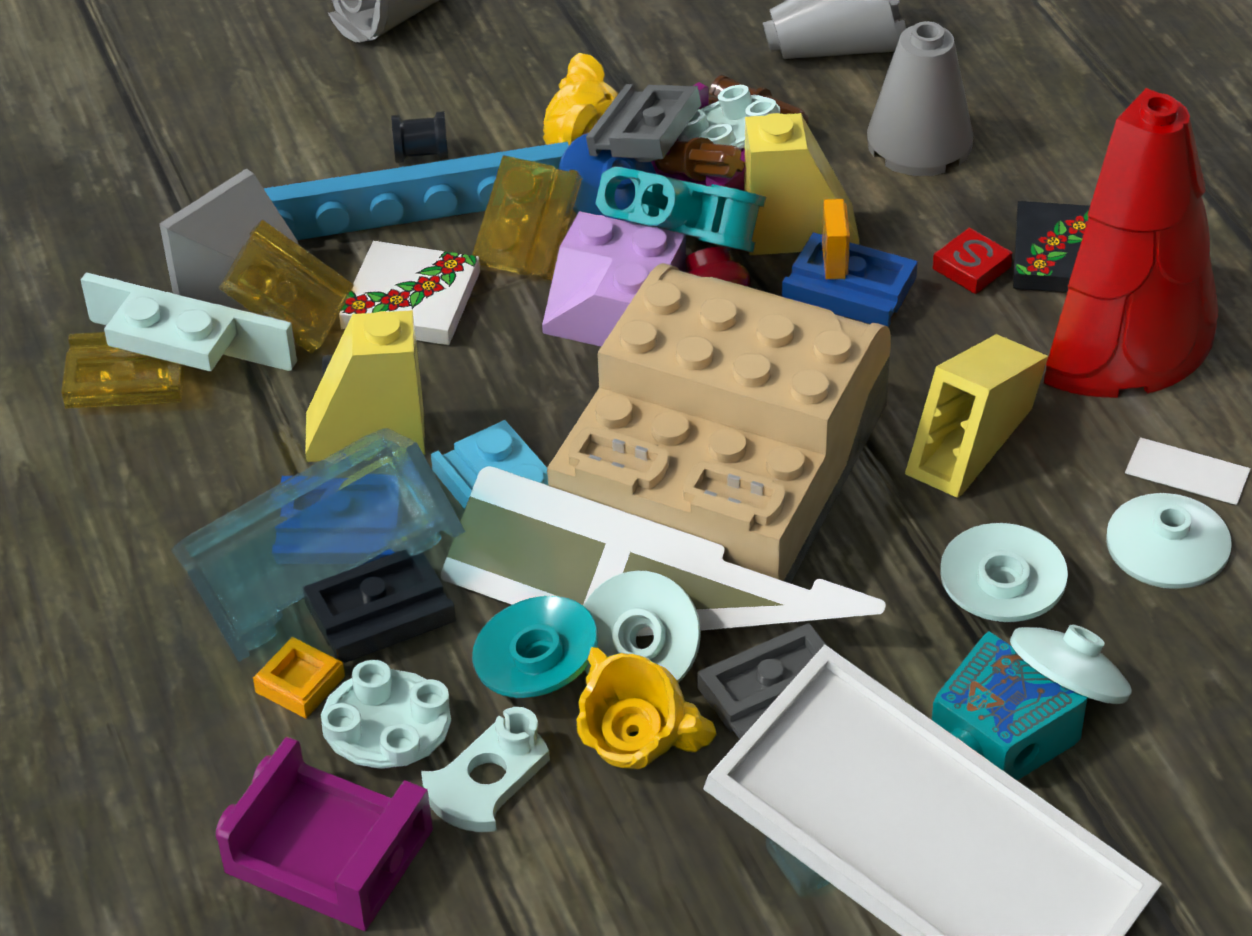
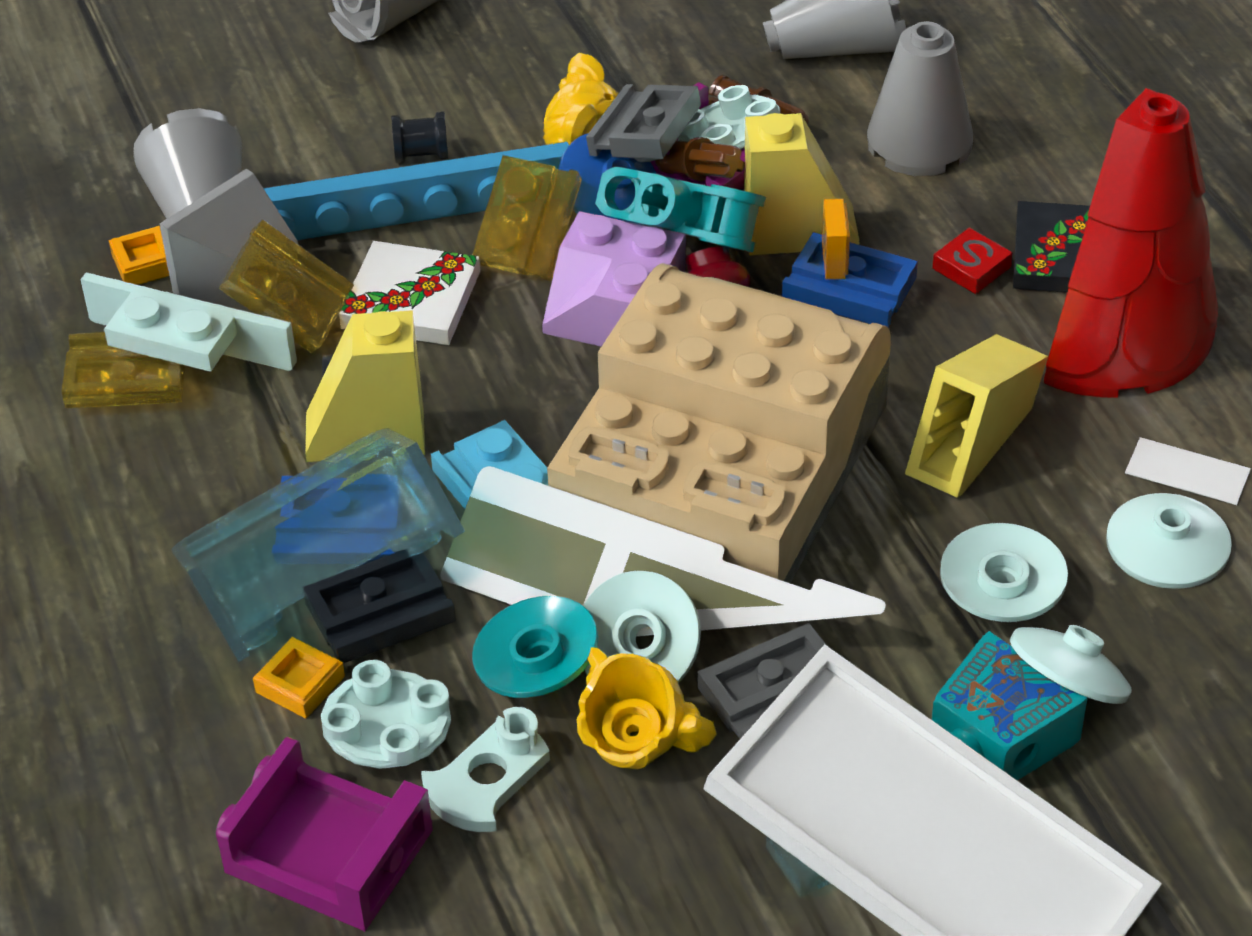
none -> light orange tile [109,226,169,285]
none -> light grey cone [133,108,242,219]

